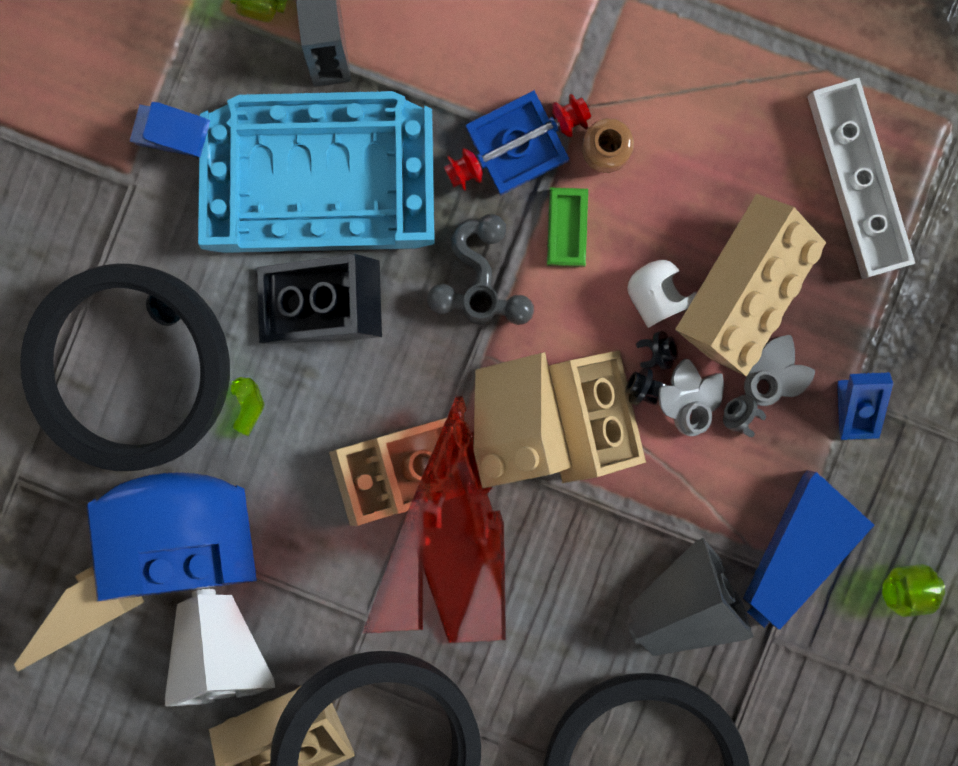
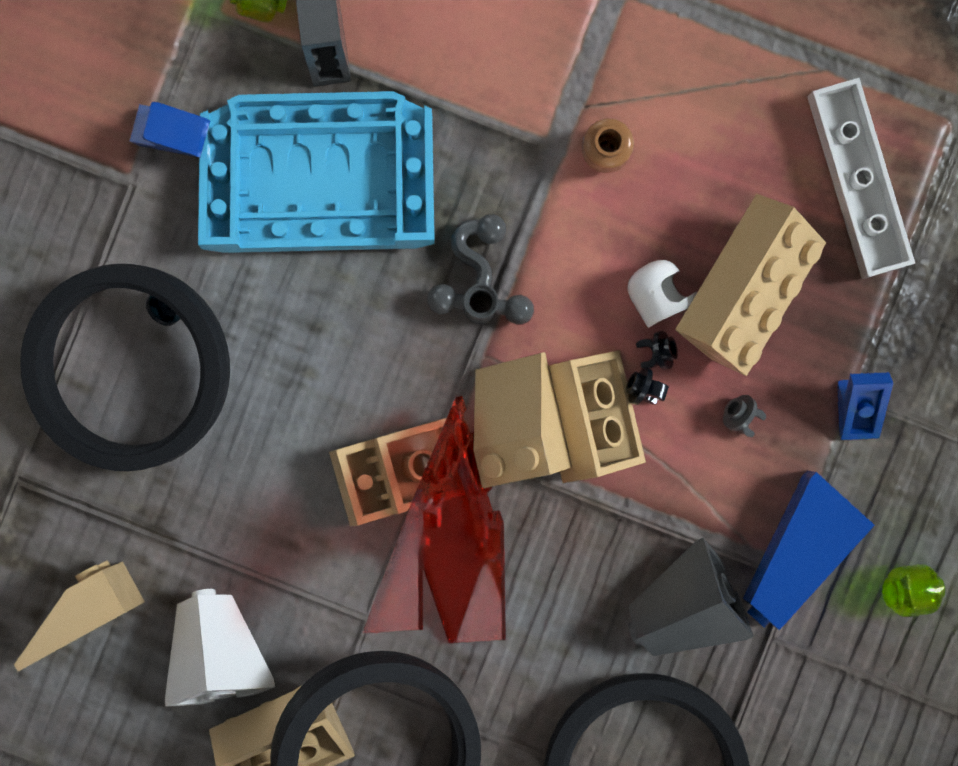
blue slope [86,472,257,602] -> none
clear neon green arm [231,377,265,436] -> none
black slope [257,254,382,344] -> none
blue plate [443,90,591,196] -> none
bright green tile [547,187,588,267] -> none
light grey plate [658,359,724,436] -> none
light grey plate [744,335,815,406] -> none

